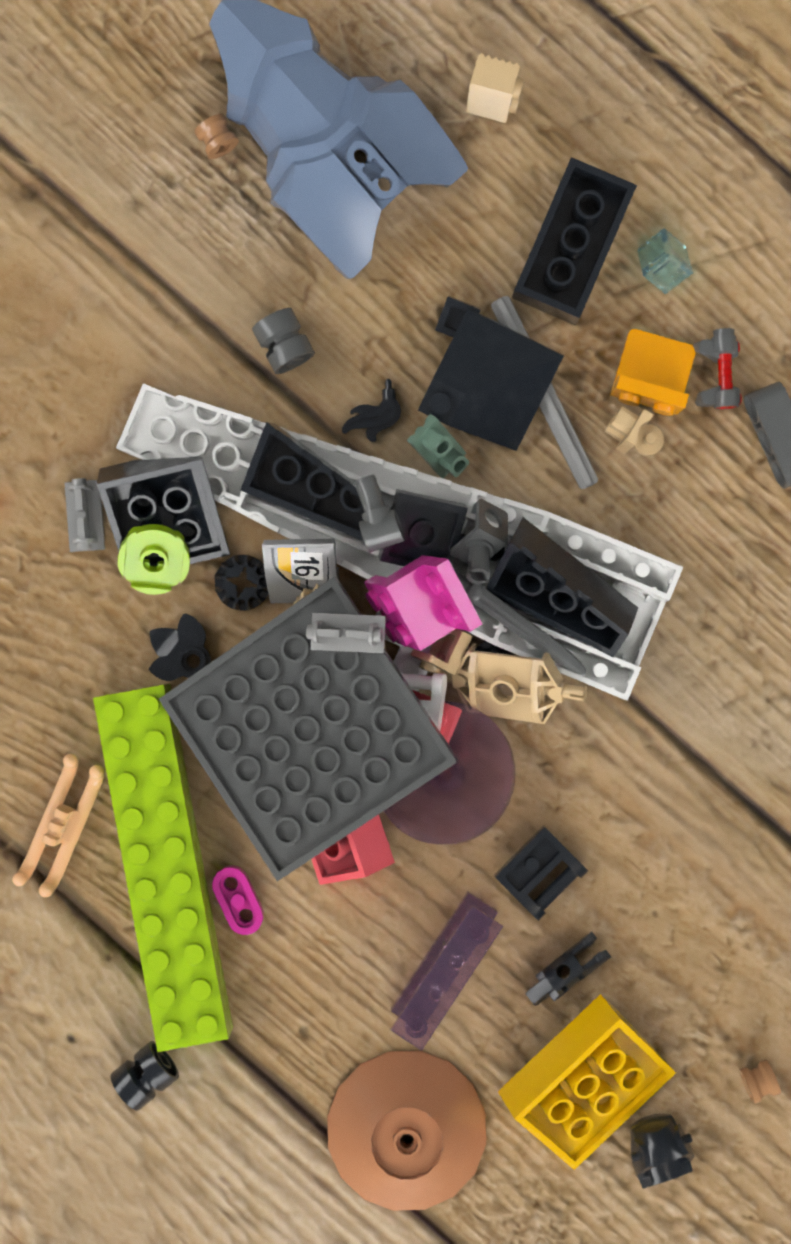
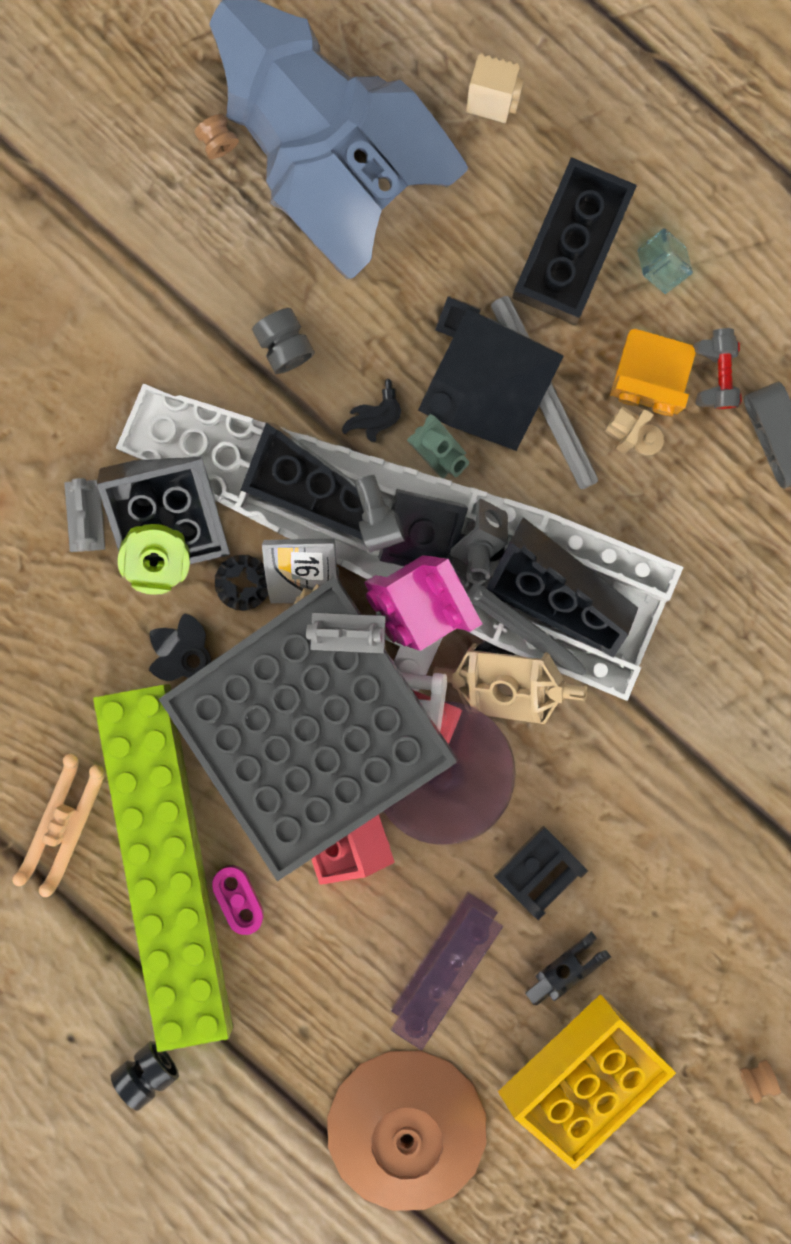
tan bracket [410,629,473,675] -> none
black helmet [630,1113,695,1189] -> none

